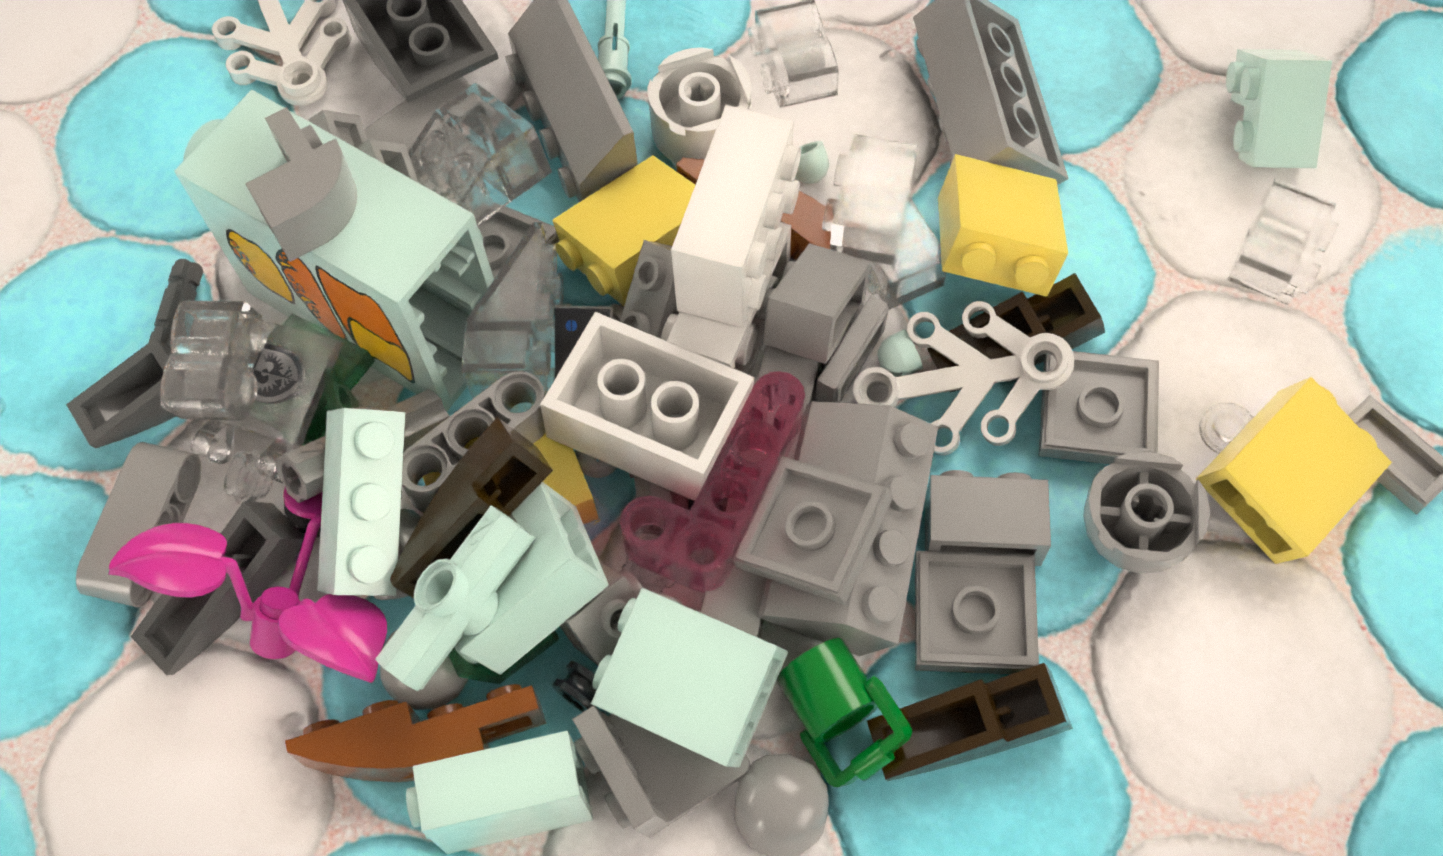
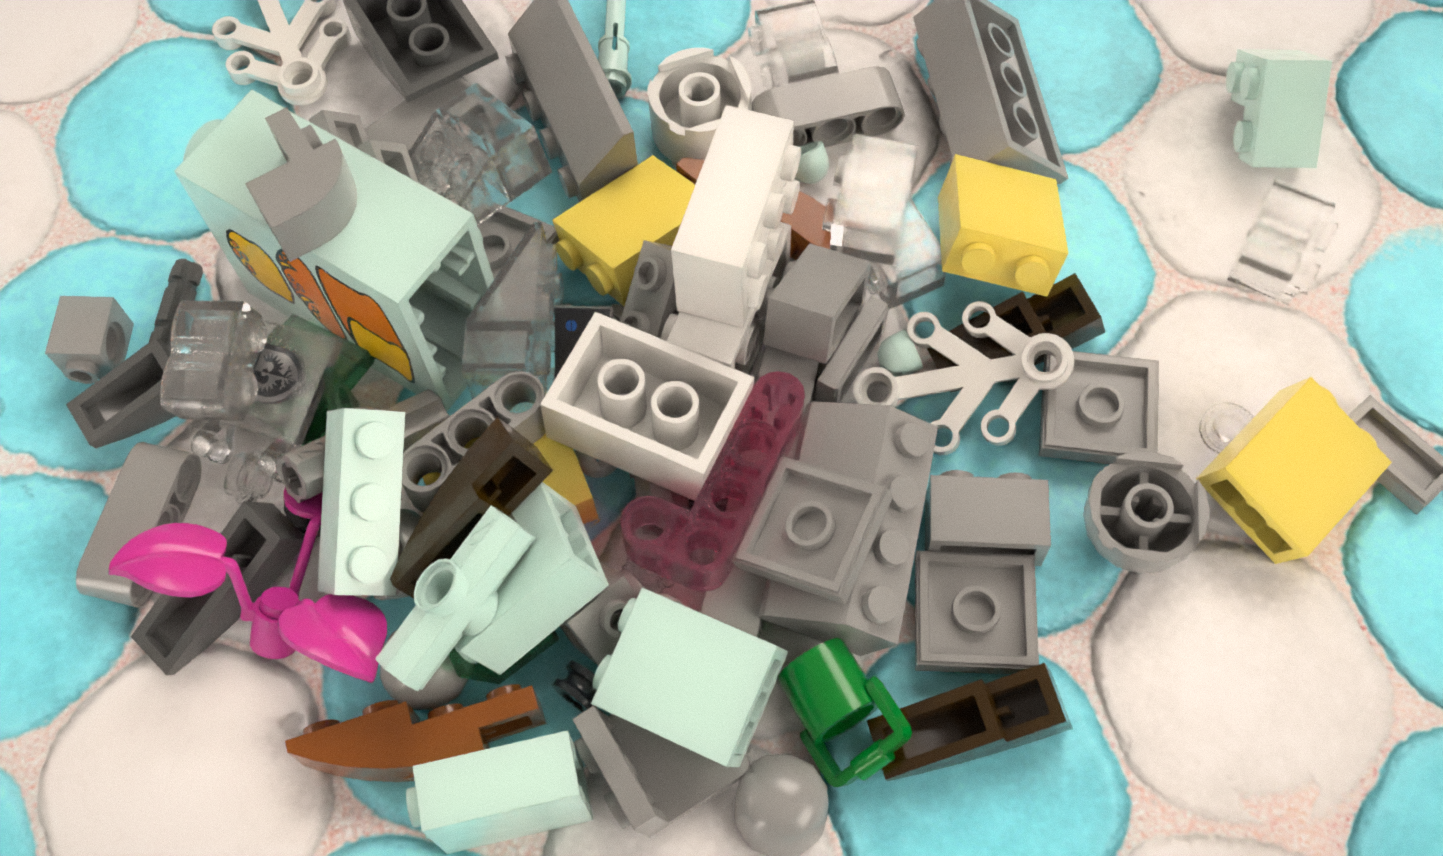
none -> light grey brick [45,296,134,384]
none -> beam [751,66,905,147]

